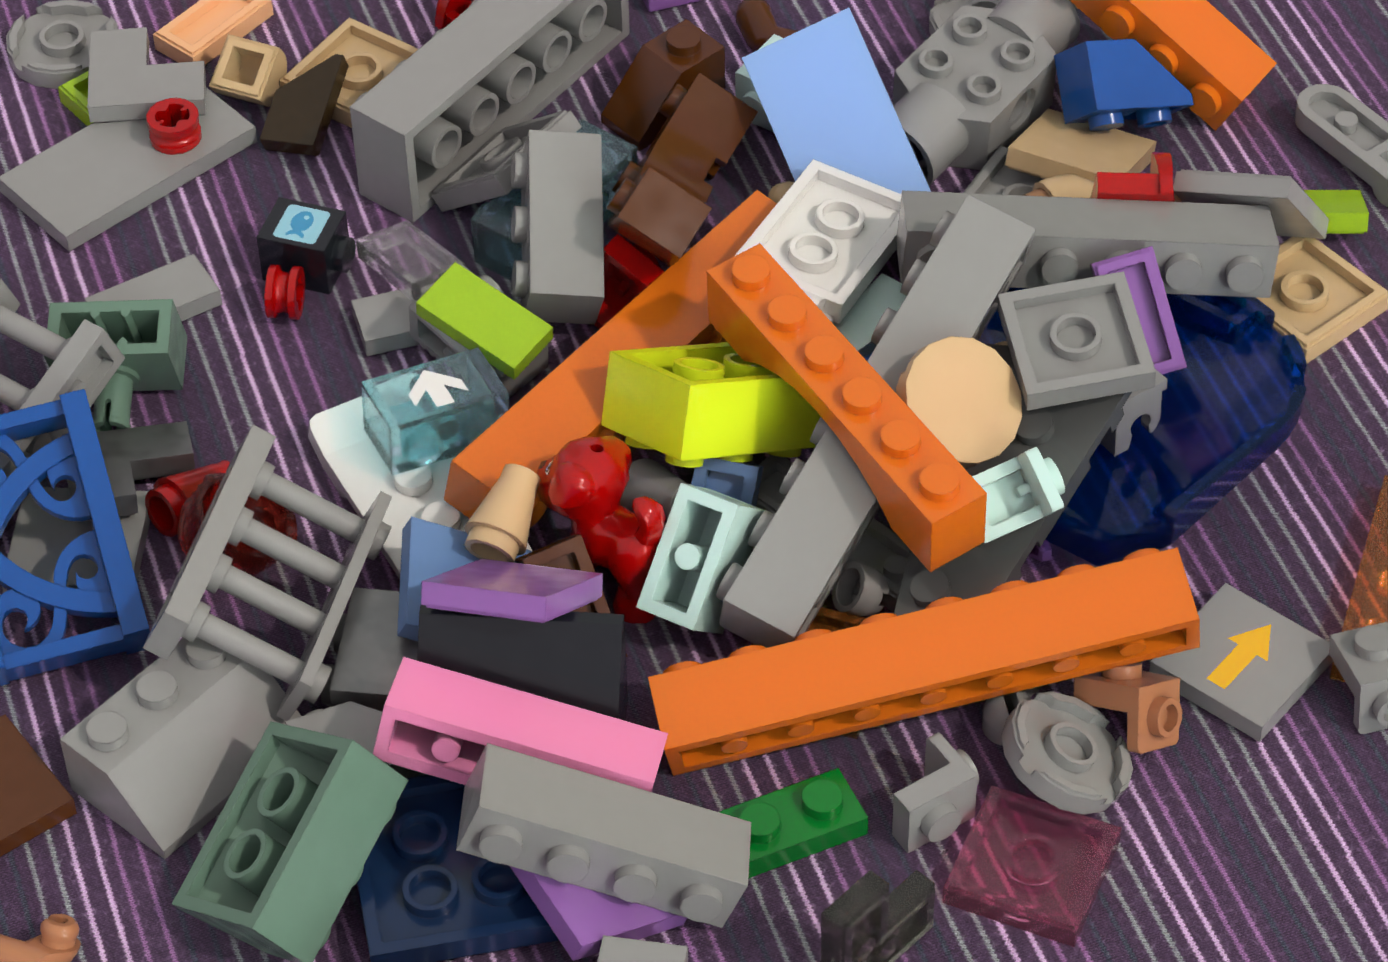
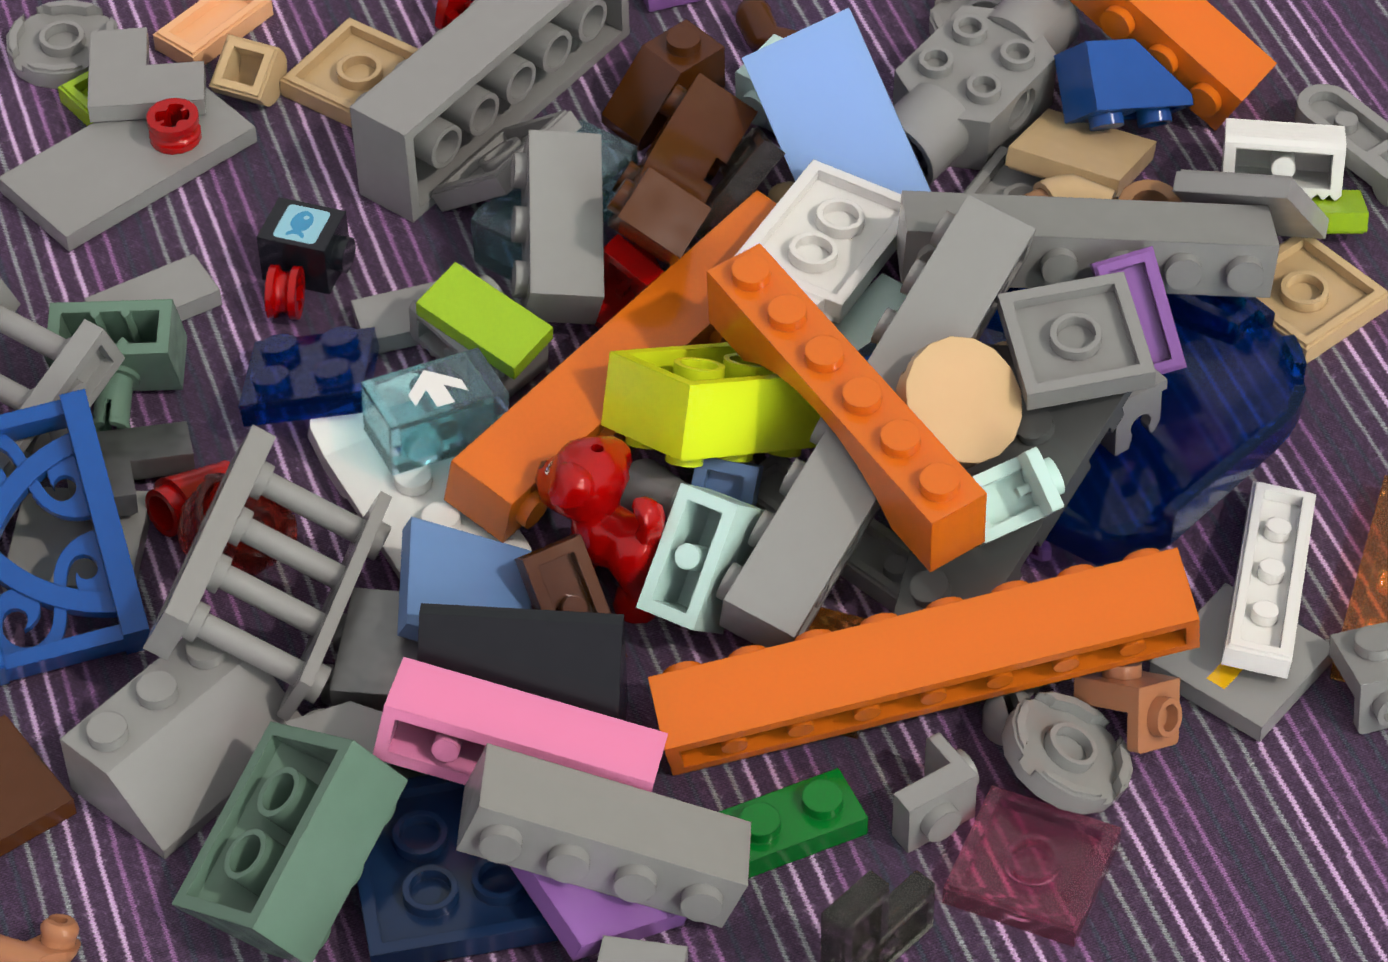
dark brown tile [260,54,349,156] -> none
clear tile [355,220,465,301] -> none
medium lavender tile [421,559,603,623] -> none
tan cone [464,464,541,562] -> none
light grey hinge [832,561,890,617] -> none
red tile [1090,152,1175,202] -> none
none -> clear blue plate [238,326,380,427]
none -> clear smoke tile [695,127,785,240]
none -> white brick [1221,118,1347,201]
none -> white tile [1221,481,1316,679]

